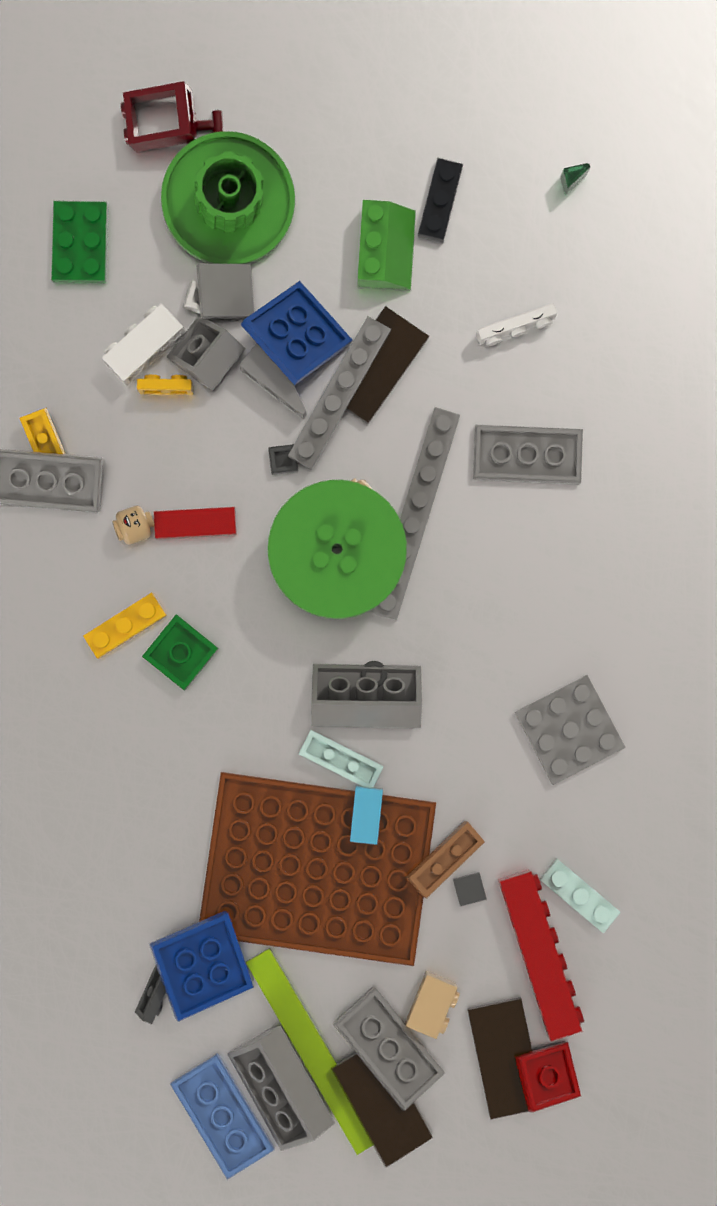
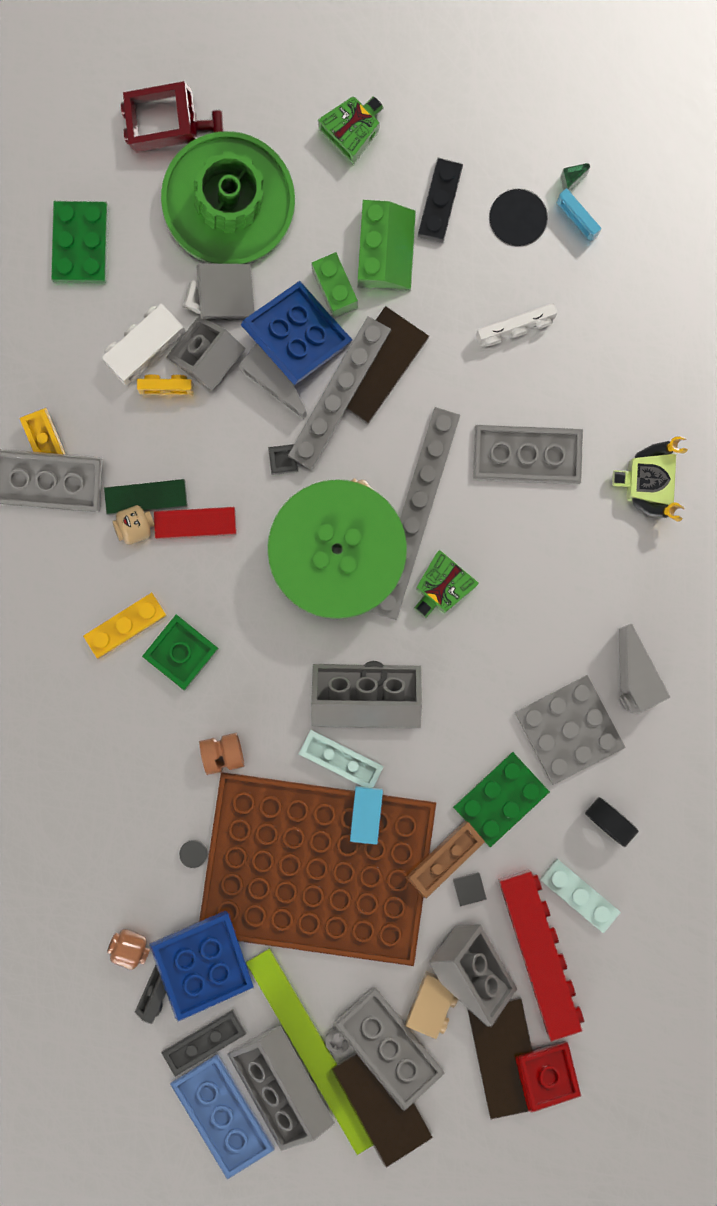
none -> dark green tile [104,479,188,515]
none -> nougat head [107,929,150,970]
none -> dark grey tile [161,1009,247,1077]
none -> dark grey tile [179,840,207,868]
none -> nougat wheel [199,733,245,775]
none -> bright green brick [311,252,358,318]
none -> bright green torso [318,96,383,164]
none -> light grey bush [325,1027,349,1054]
none -> bright green torso [414,550,479,618]
none -> light grey slope [429,925,517,1026]
none -> green plate [453,752,550,848]
none -> black sticker [489,189,548,246]
none -> medium azure tile [557,188,602,241]
none -> black tyre [585,797,639,847]
none -> torso [612,436,688,522]
none -> light grey slope [619,623,671,713]

